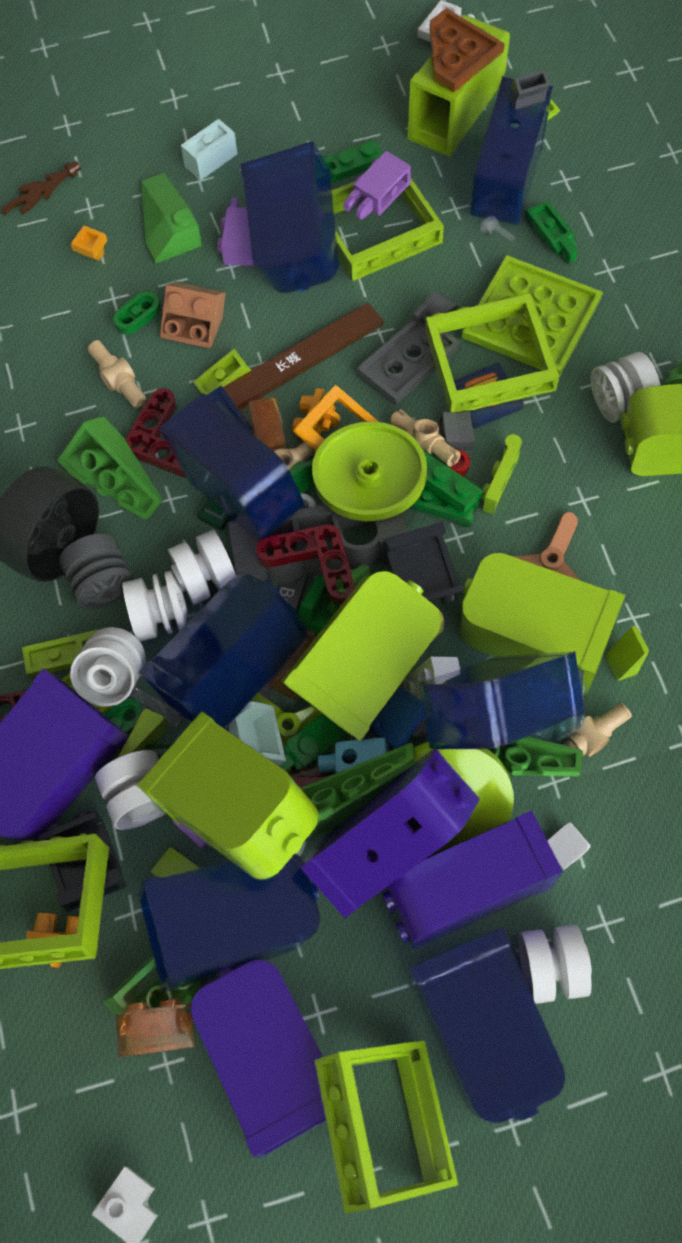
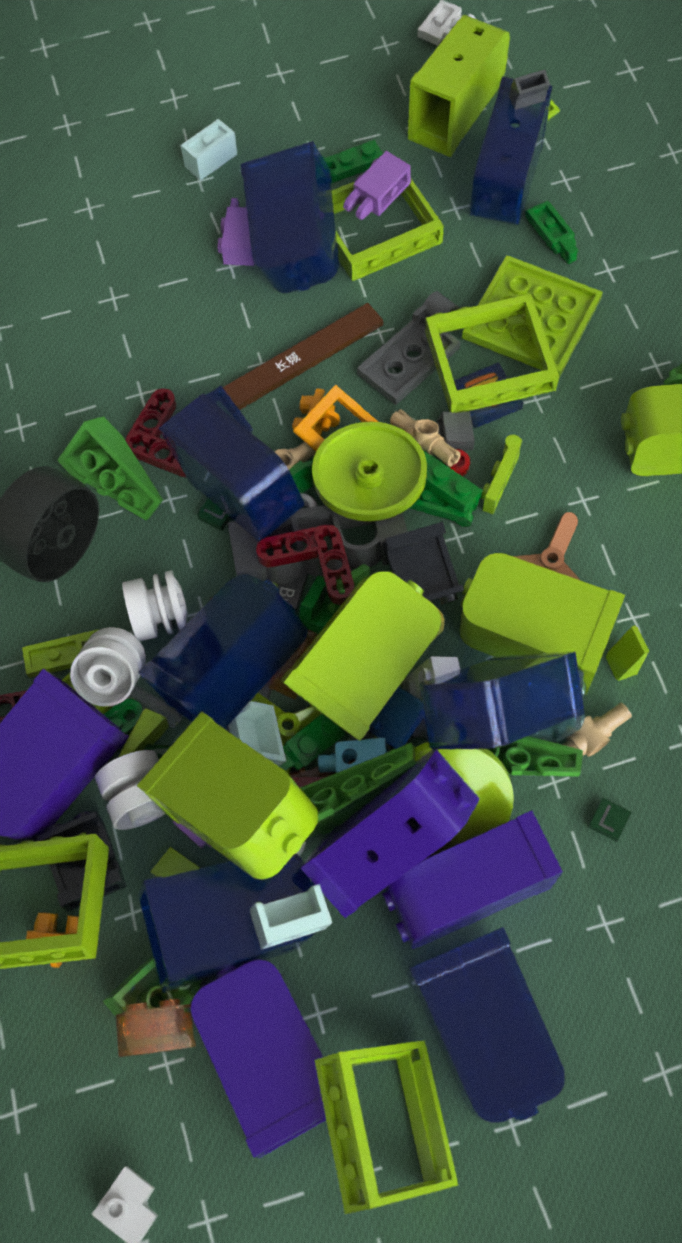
reddish brown piece [1,161,81,215] -> none
dark grey wheel [59,533,134,609] -> none
light orange tile [71,226,108,261] -> none
tan pin [88,340,147,409] -> none
green plate [113,291,161,335] -> none
bright green wedge [141,172,202,264] -> none
nougat slope [160,282,226,348] -> none
white wheel [168,529,238,605] -> none
lime slope [193,349,251,398] -> none
clear orange hinge [249,396,286,465] -> none
dark orange plate [429,8,505,92] -> none
clear hand [480,216,516,242] -> none
white wheel [518,924,591,1004] -> none
white slope [548,822,591,870] -> none
white wheel [591,352,661,423] -> none
none -> light aqua panel [249,884,332,949]
none -> dark green tile [588,798,632,842]

